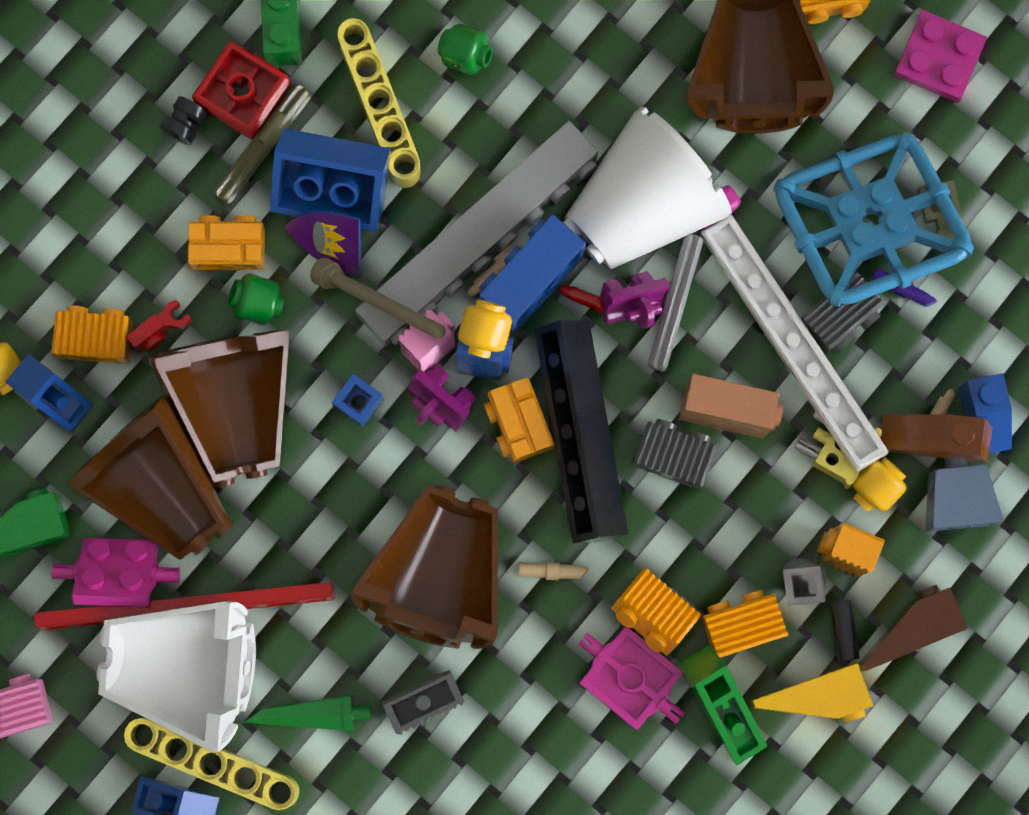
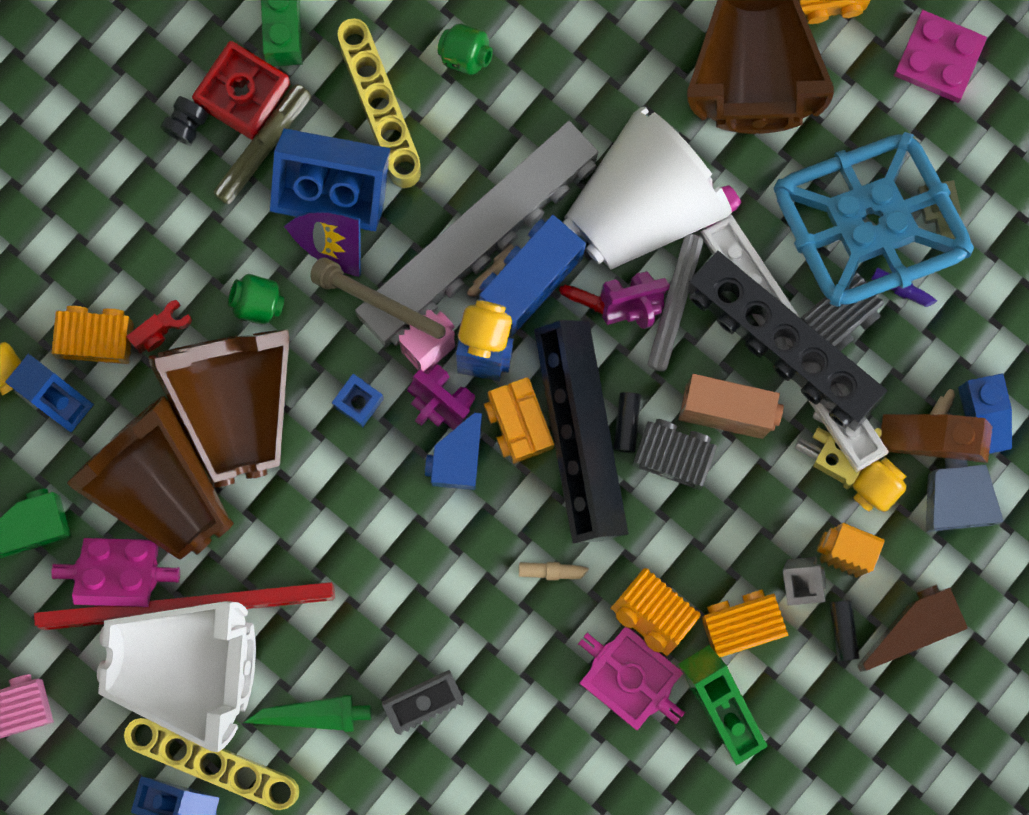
light orange brick [188,215,265,270] -> none
reddish brown cone [352,485,498,649] -> none
yellow slope [749,663,873,723] -> none
none -> blue slope [425,413,482,490]
none -> black axle [613,392,641,453]
none -> black brick [688,250,888,432]

